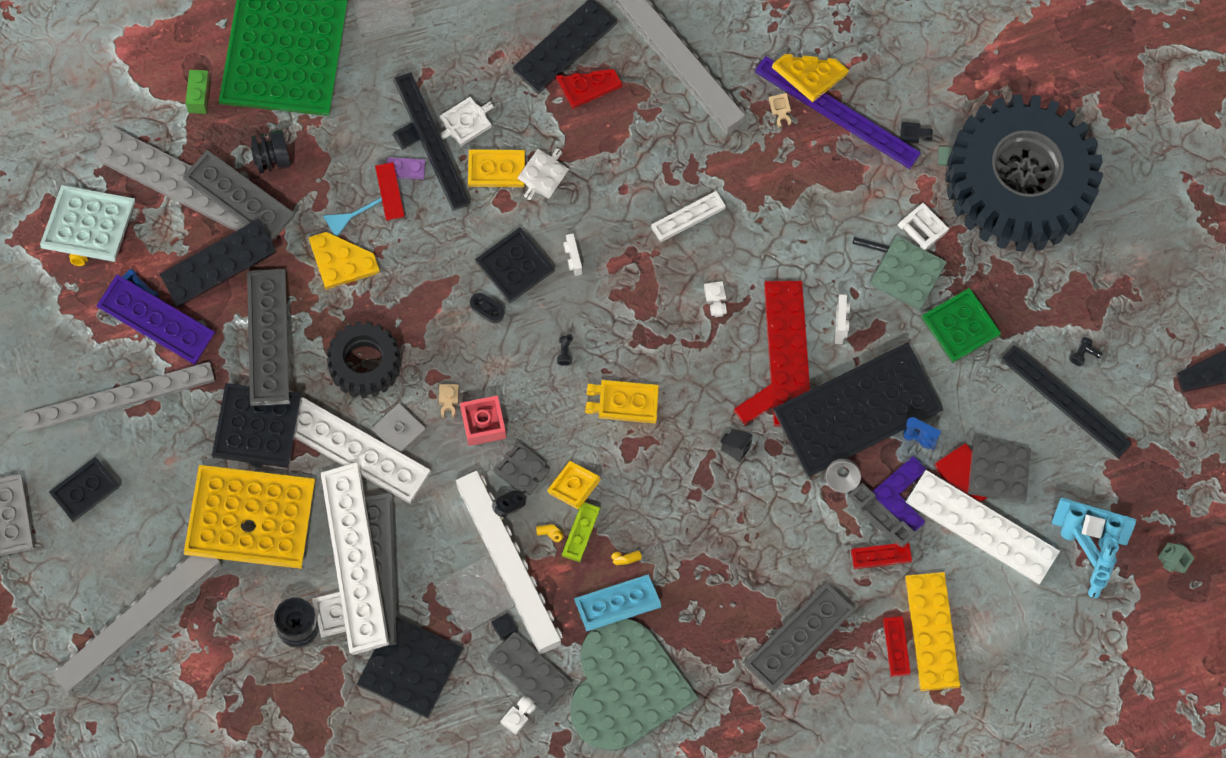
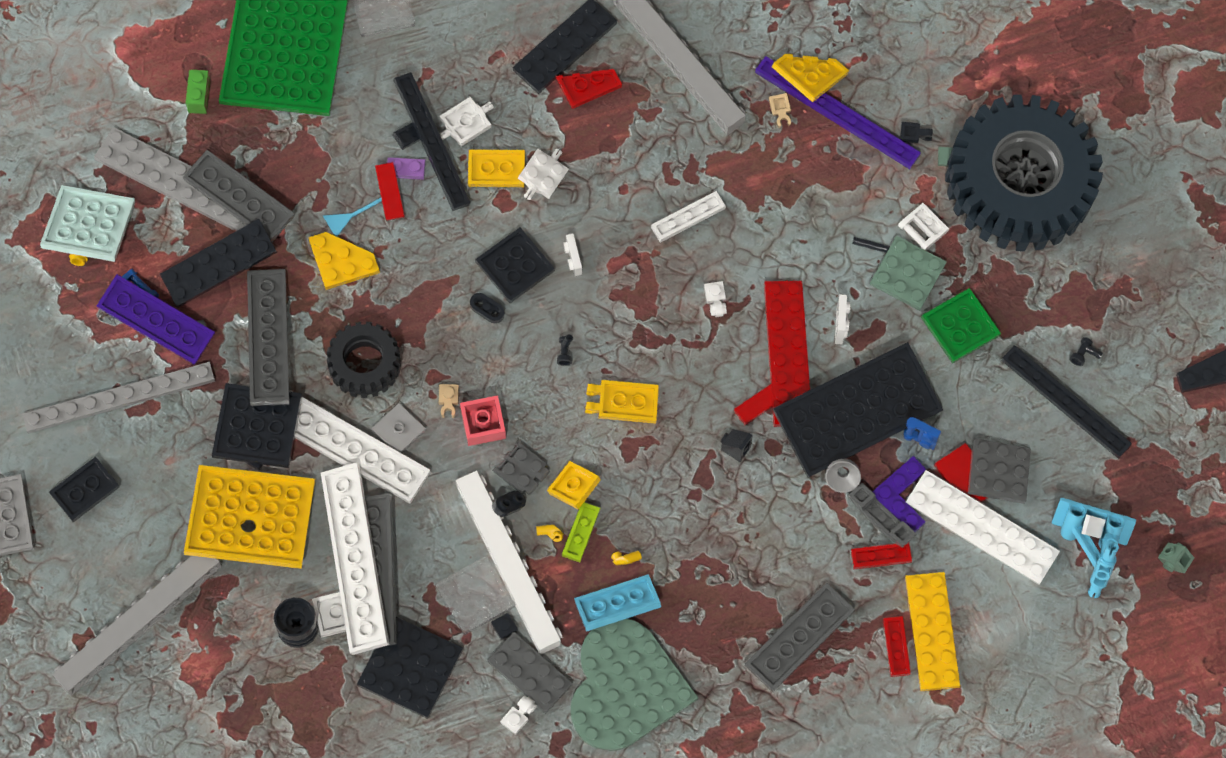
black wheel [251,129,291,174] -> none

